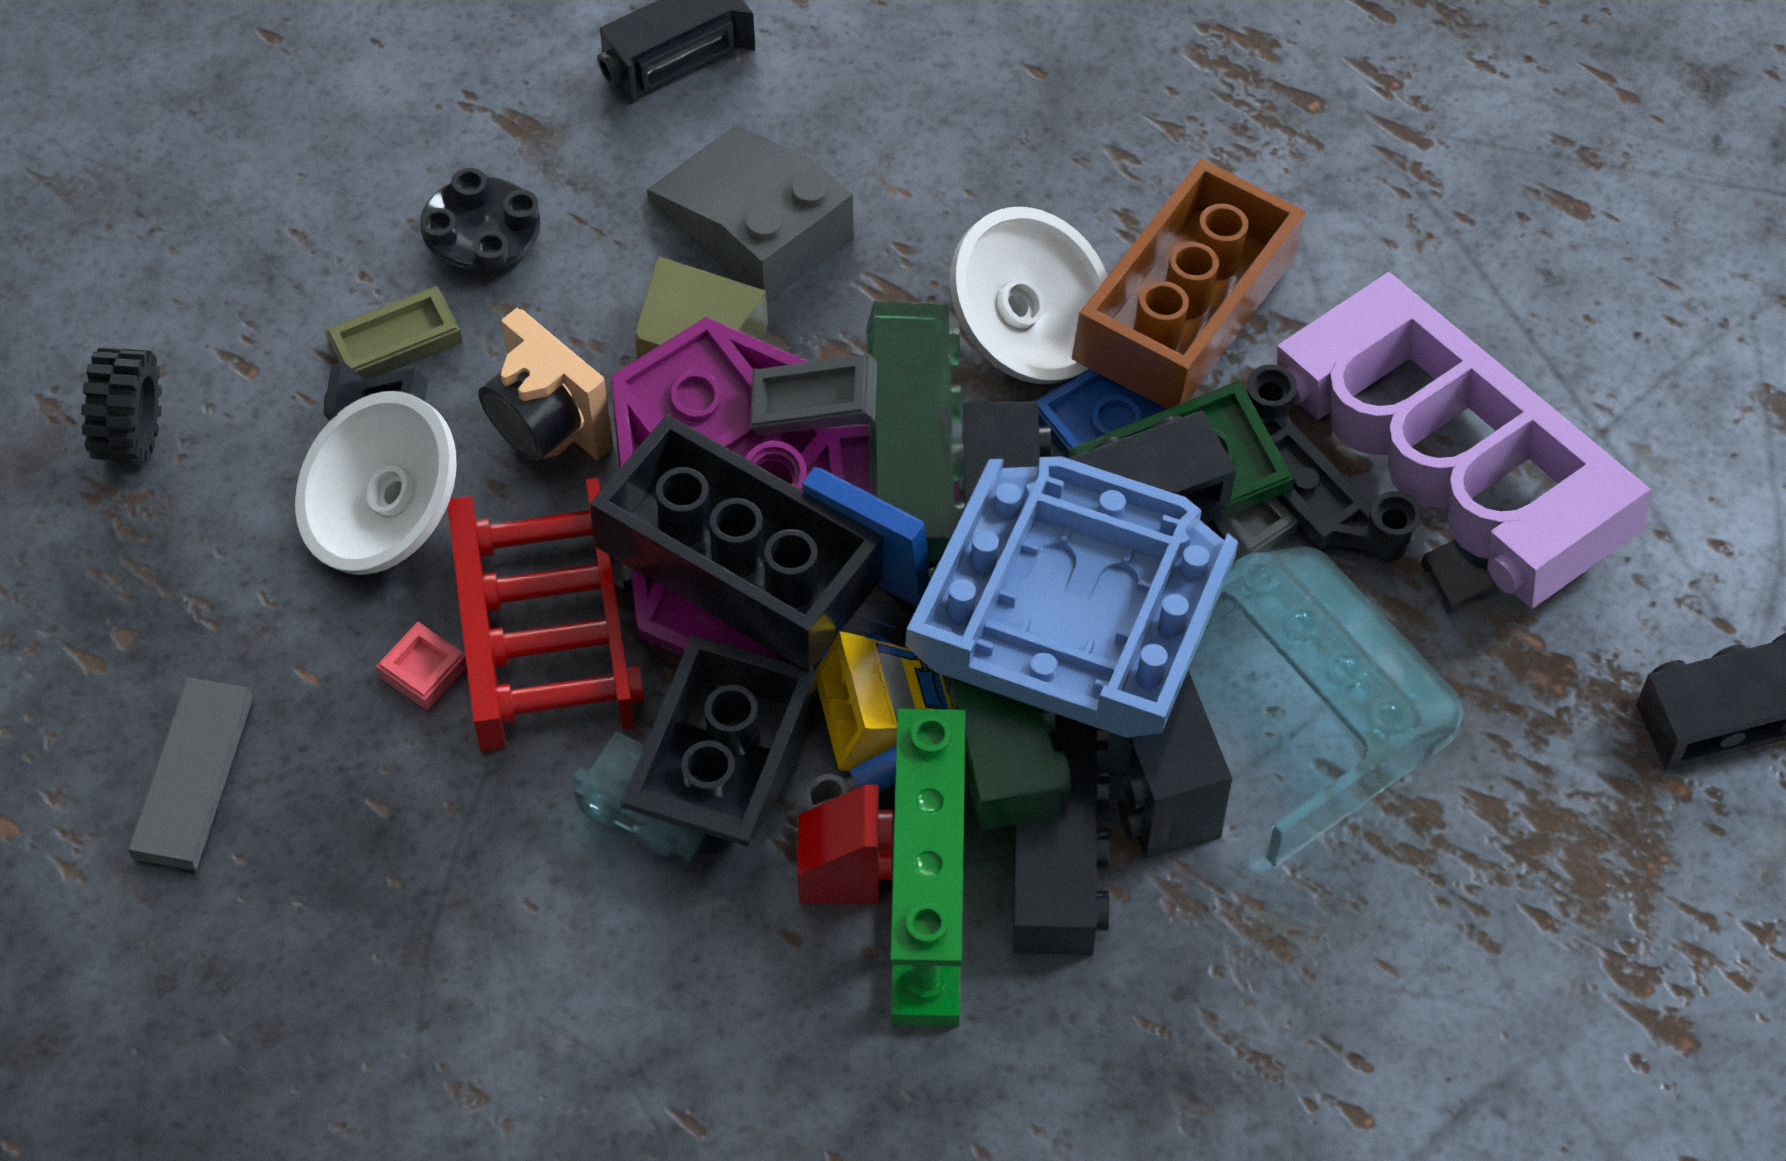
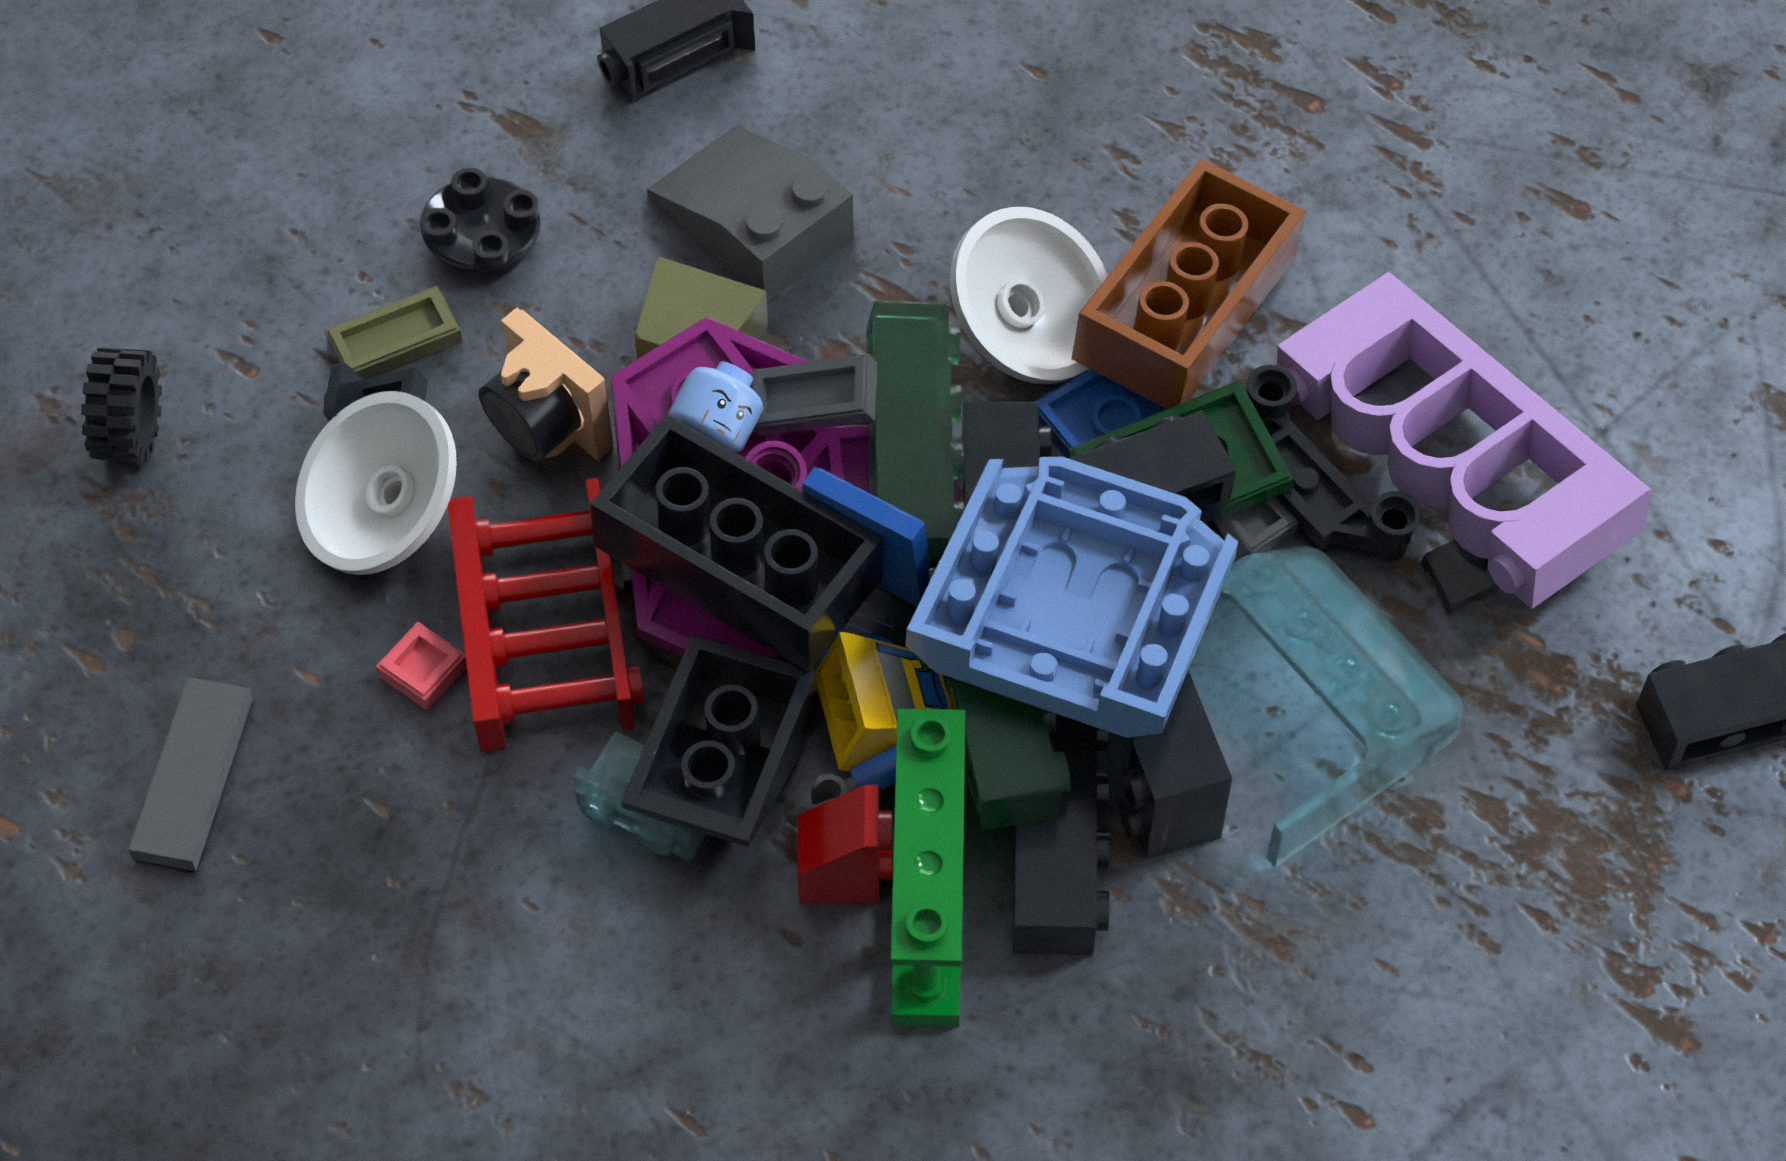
none -> light blue head [668,361,763,453]

